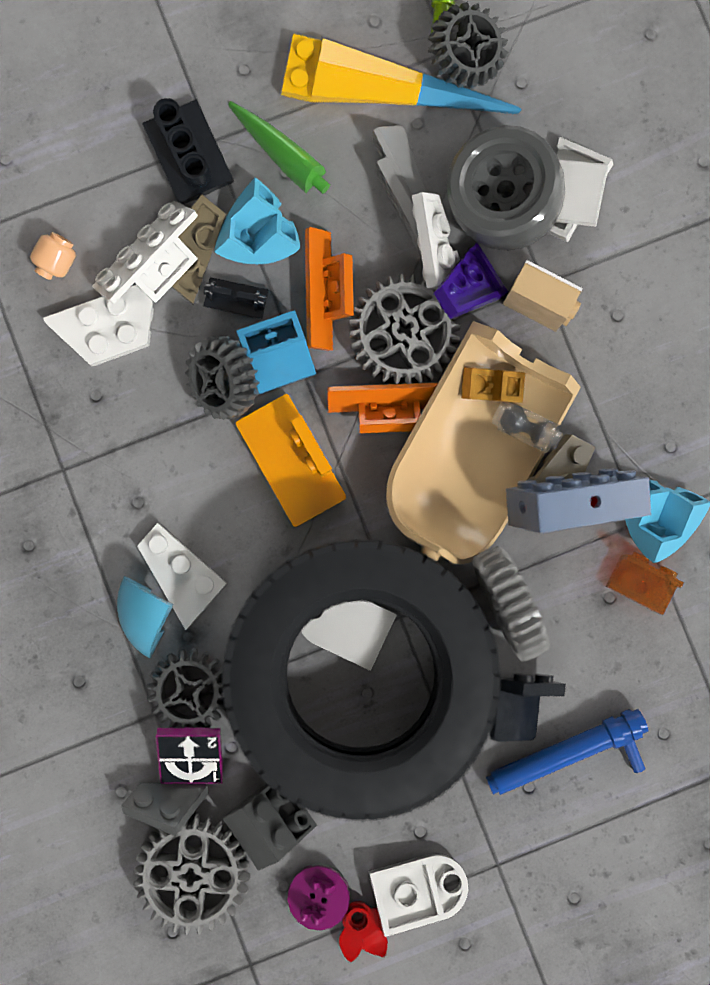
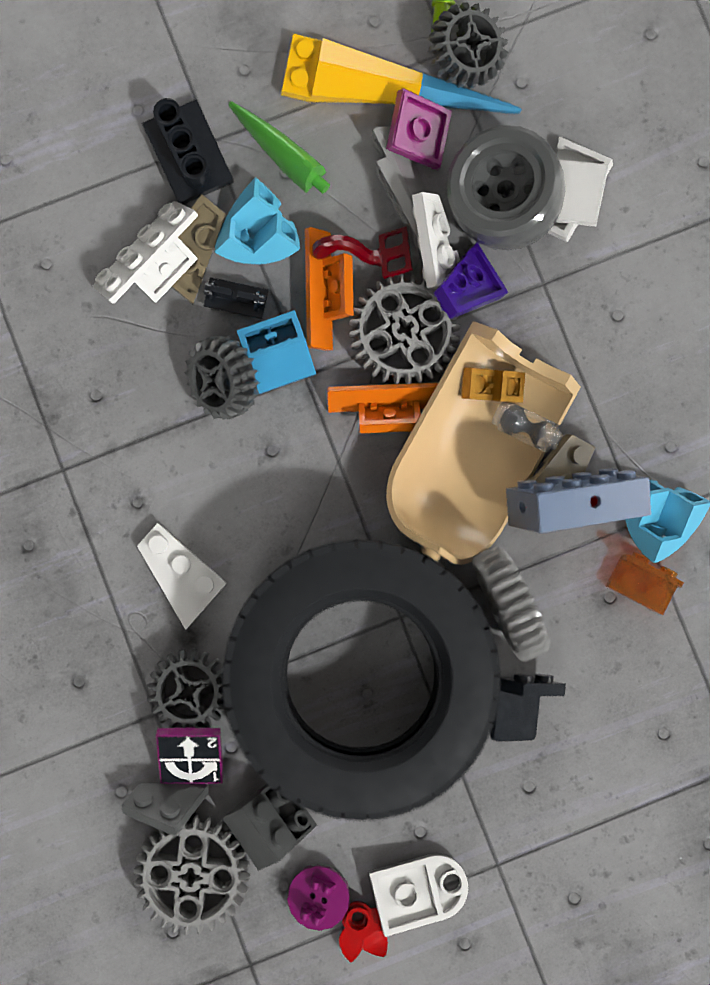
light nougat head [30,232,76,280] -> none
white wing [43,285,154,367] -> none
medium azure brick [117,576,173,658] -> none
light orange bracket [236,394,346,527] -> none
white tile [301,601,397,671] -> none
blue cylinder [486,709,649,795] -> none
tan piece [503,260,583,332] -> none
none -> dark red piece [312,226,413,279]
none -> magenta tile [386,88,452,170]

